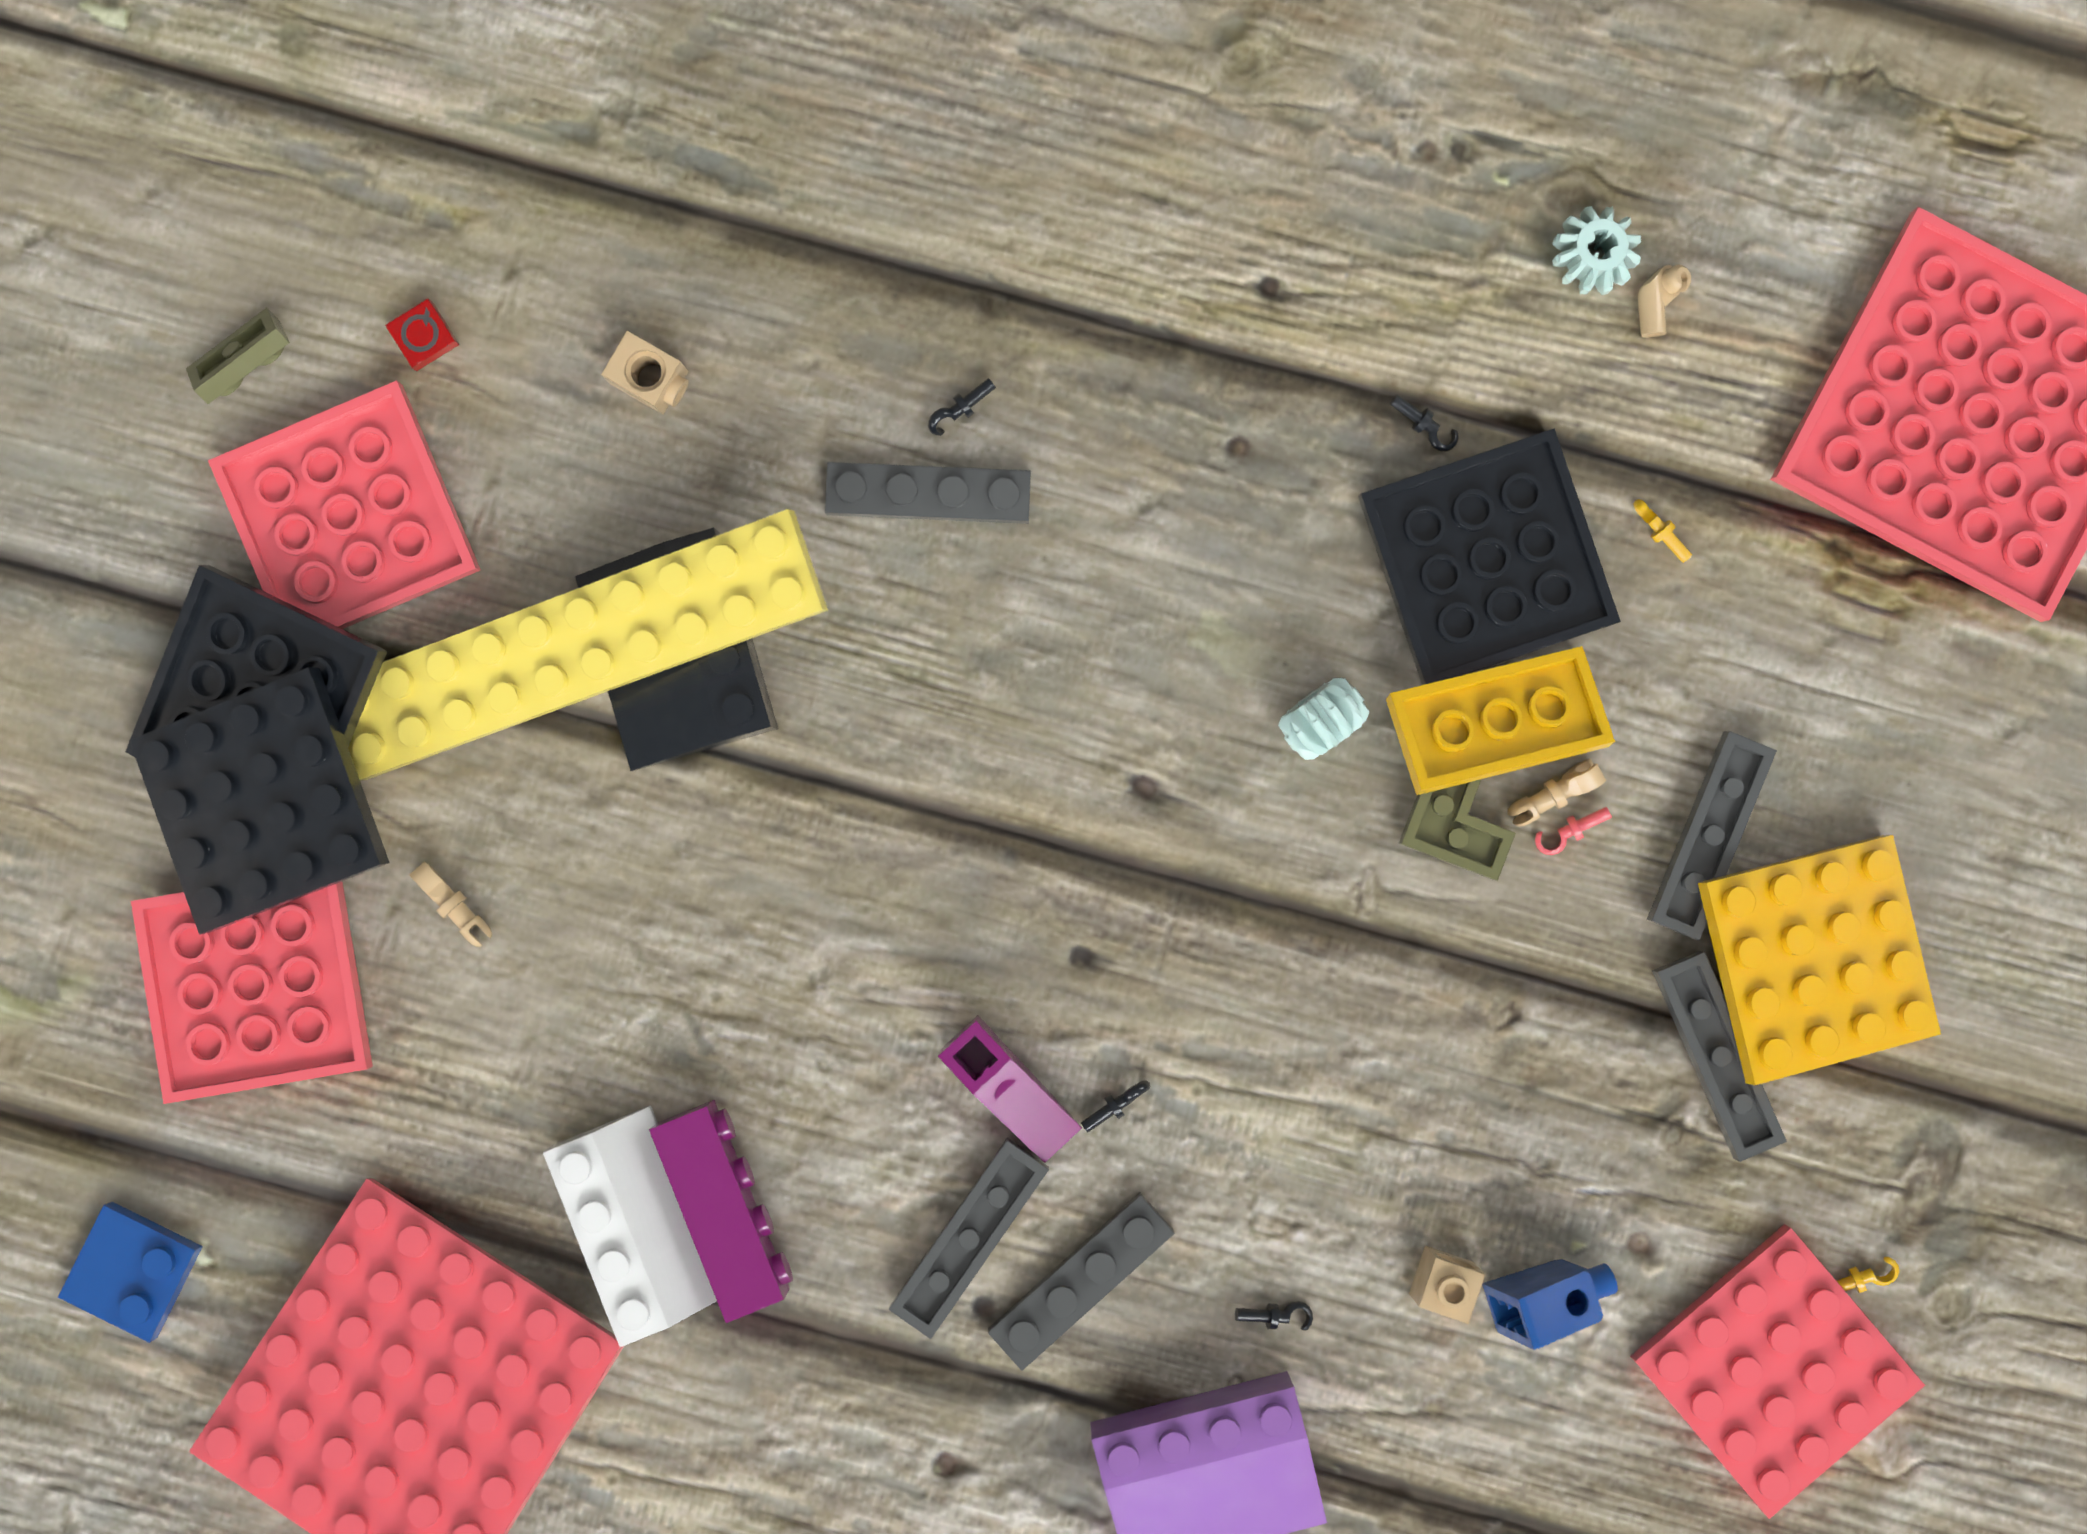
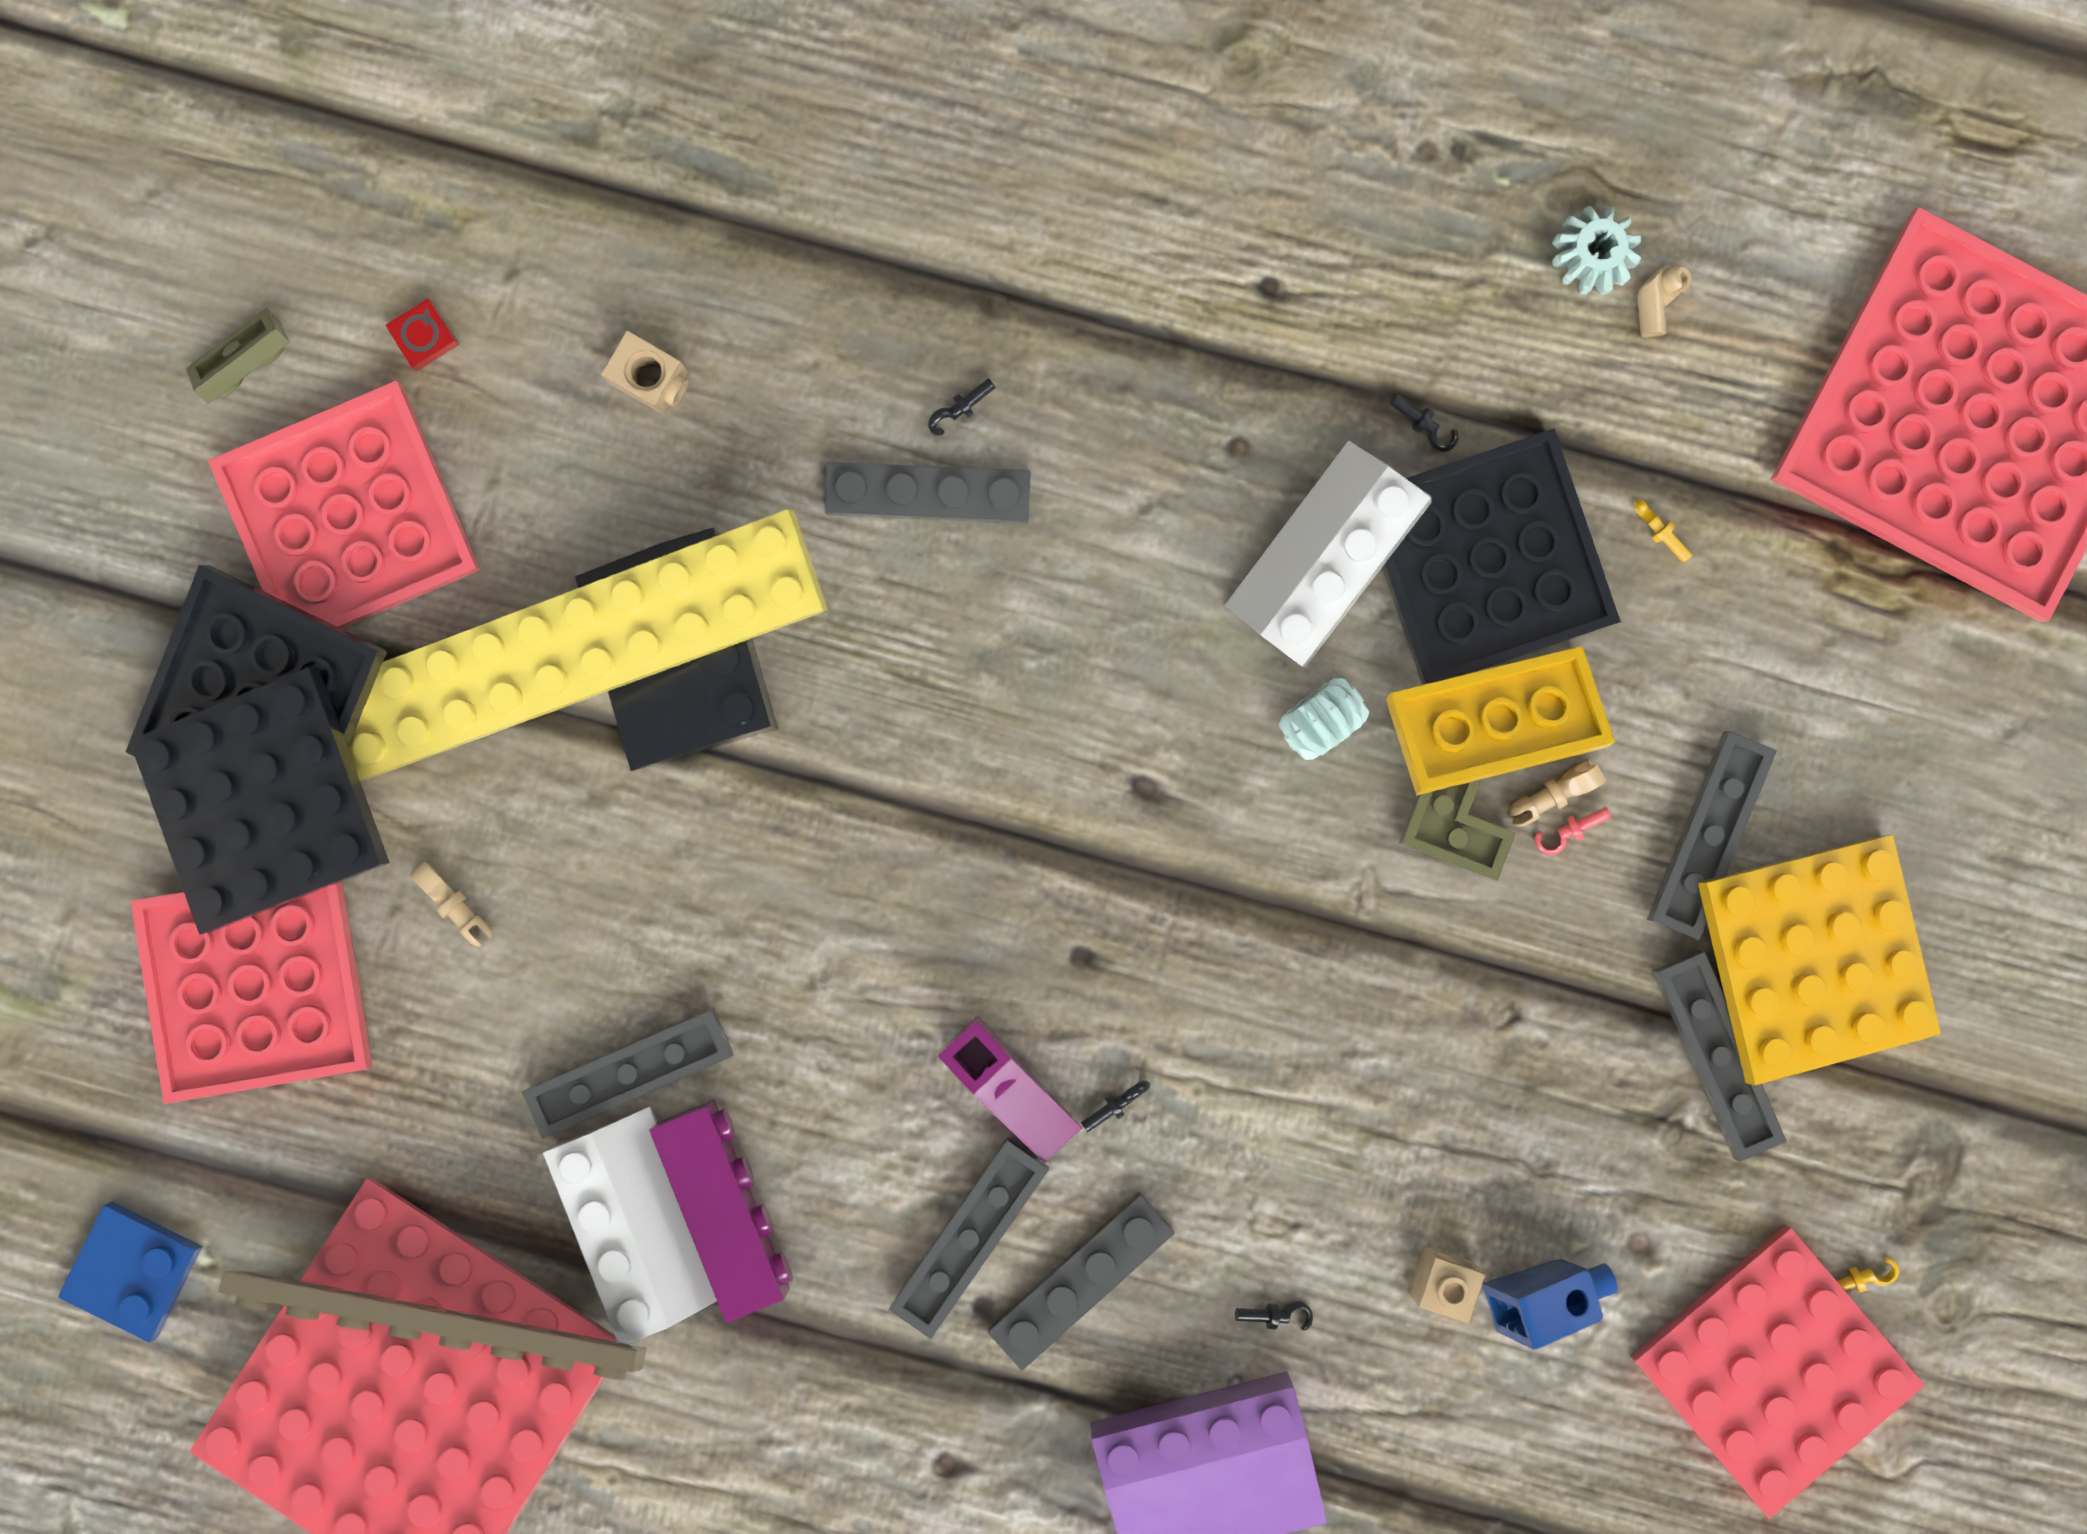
none -> dark tan plate [218,1270,647,1380]
none -> dark grey plate [522,1008,734,1139]
none -> white slope [1224,441,1432,667]

